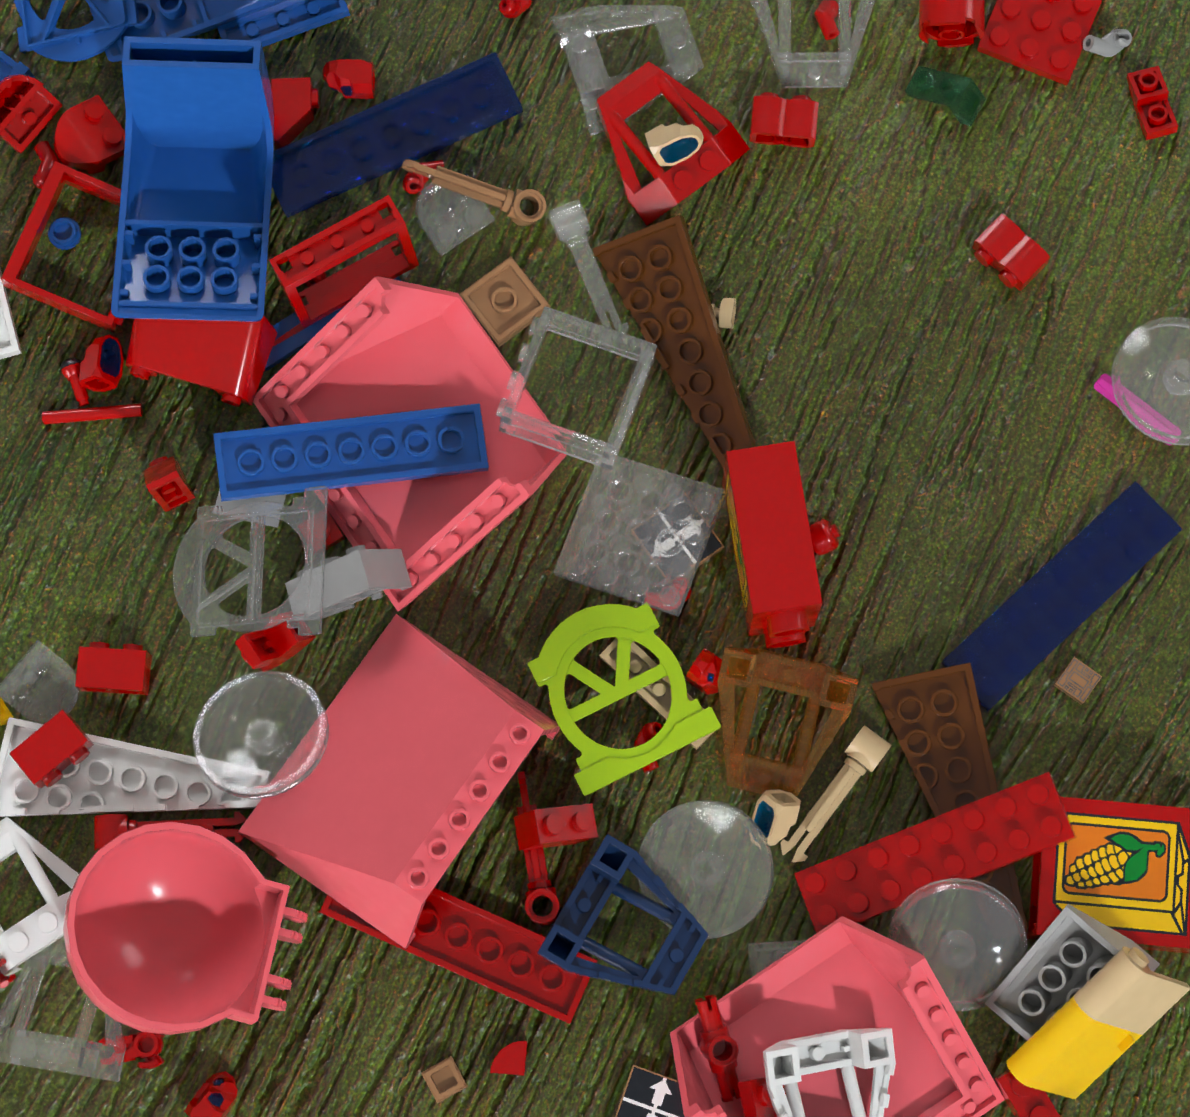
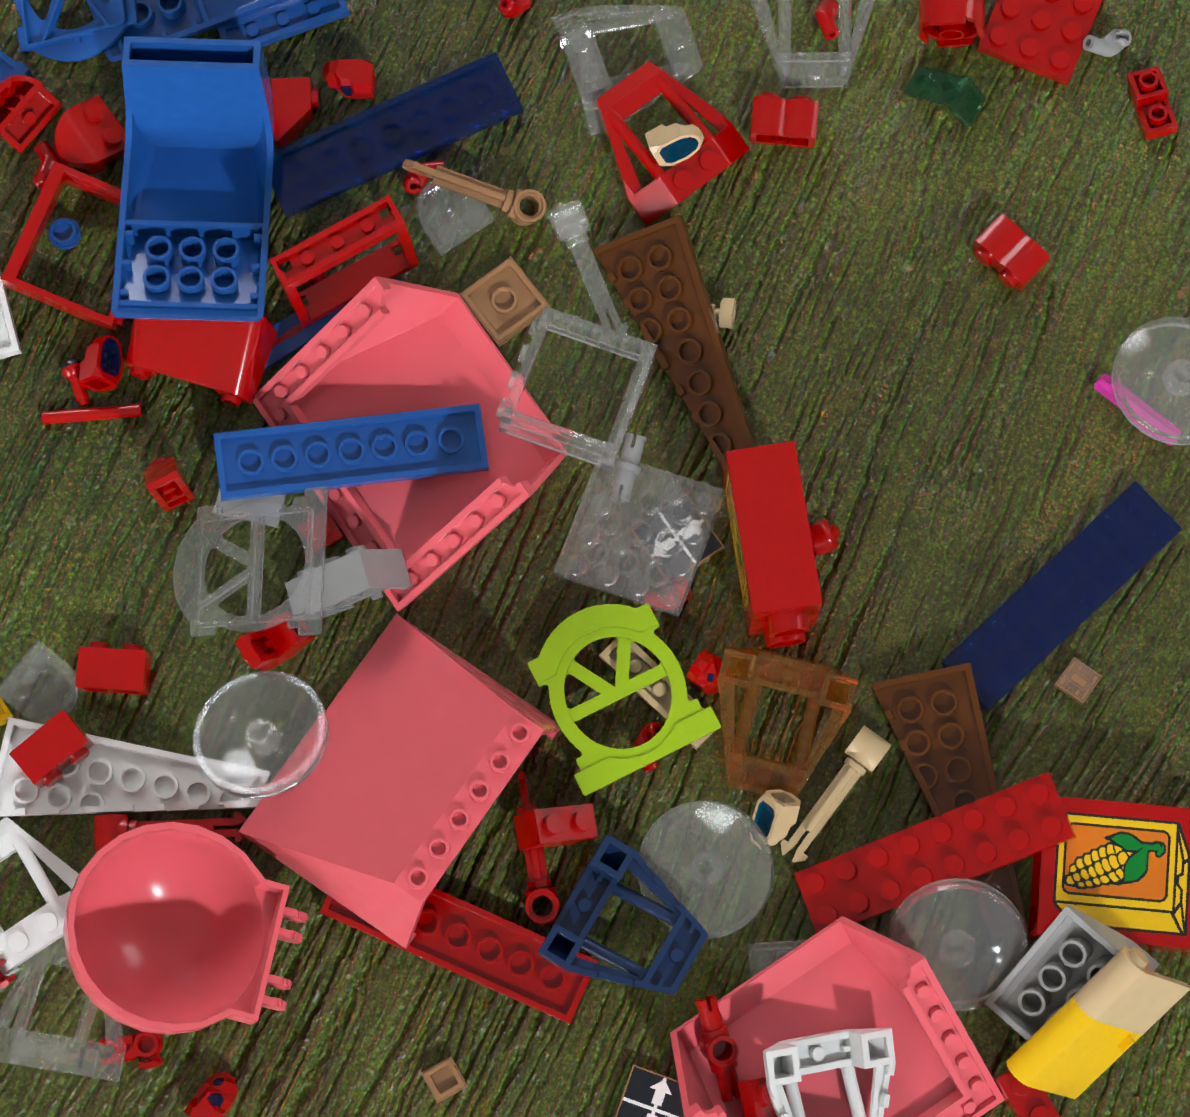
red tile [490,1041,528,1076] -> none
none -> light grey pin [609,433,647,503]

